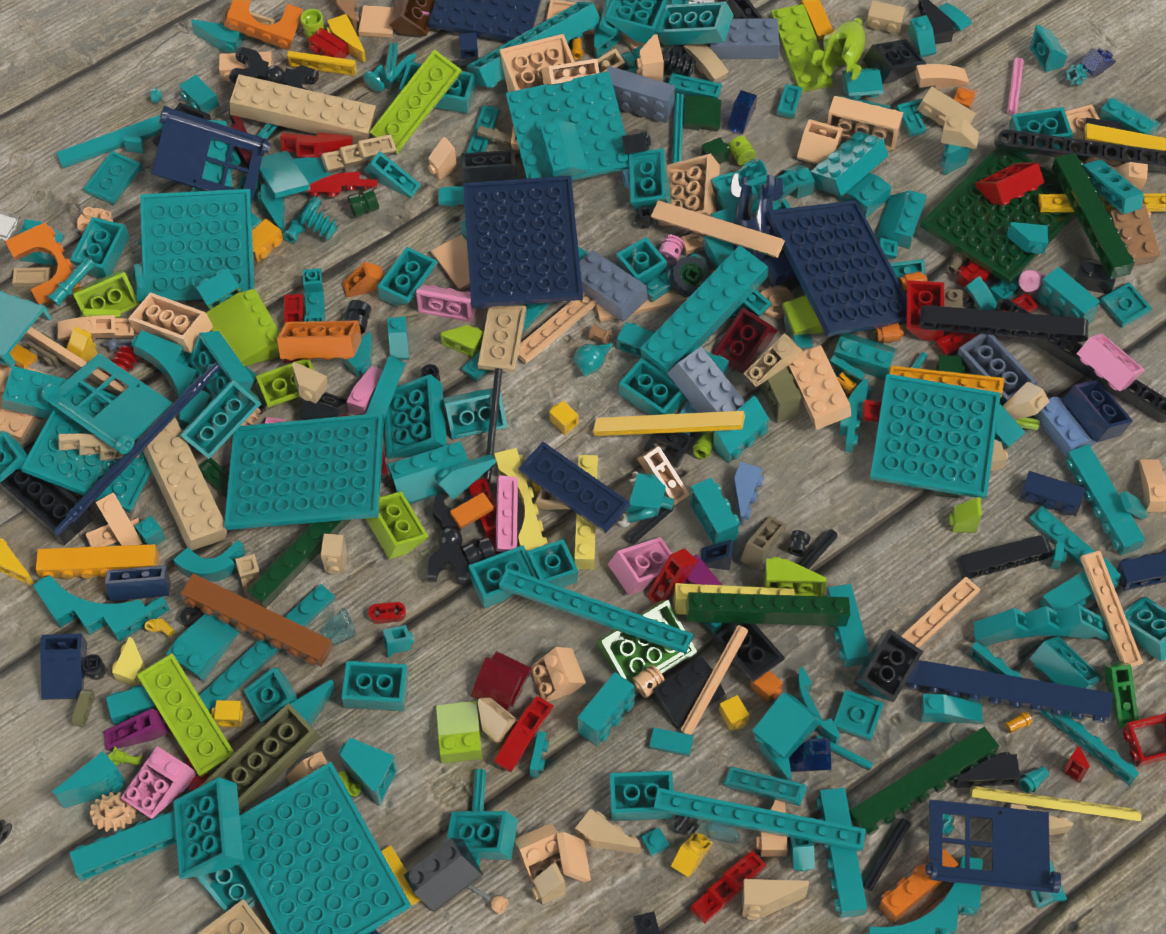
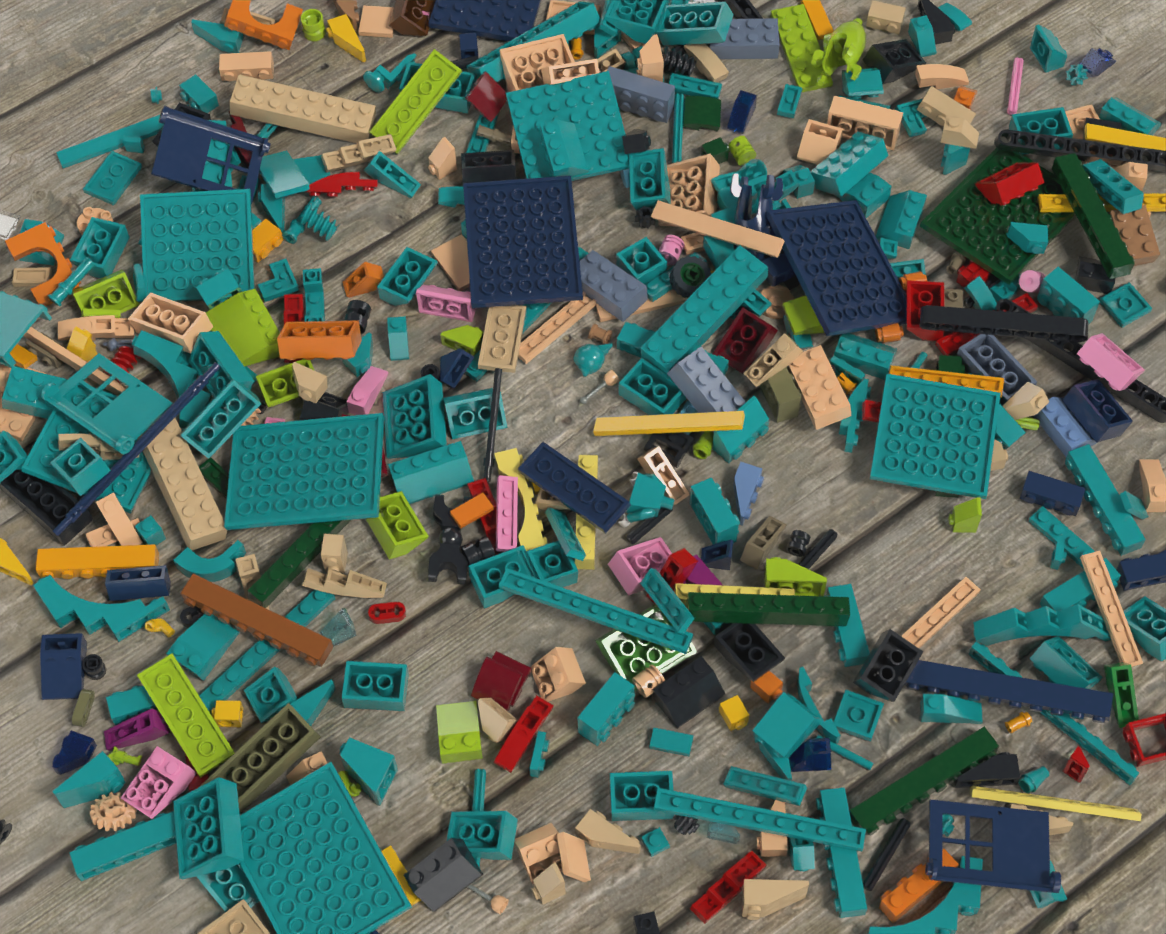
light yellow slope [112,637,146,686] -> none
black piece [229,47,319,90] -> none
red slope [280,132,353,158] -> none
yellow tile [287,51,357,76] -> none
red brick [308,28,349,59] -> none
dark green wheel [347,187,379,218] -> none
teal slope [366,357,406,419] -> none
teal brick [383,625,414,657] -> none
teal axle [385,42,398,79] -> none
teal slope [435,454,497,500] -> none
yellow brick [549,401,579,435] -> none
yellow slope [671,832,713,877] -> none
light nougat axle [681,625,748,735] -> none
black beam [956,535,1053,579] -> none
none -> teal brick [50,438,111,496]
none -> clear blue slope [52,730,97,775]
none -> teal plate [258,258,299,302]
none -> tan slope [302,568,387,598]
none -> dark blue slope [440,348,474,388]
none -> dark red slope [465,71,507,122]
none -> teal tile [545,507,586,561]
none -> hinge [580,369,620,404]
none -> teal plate [640,568,695,634]

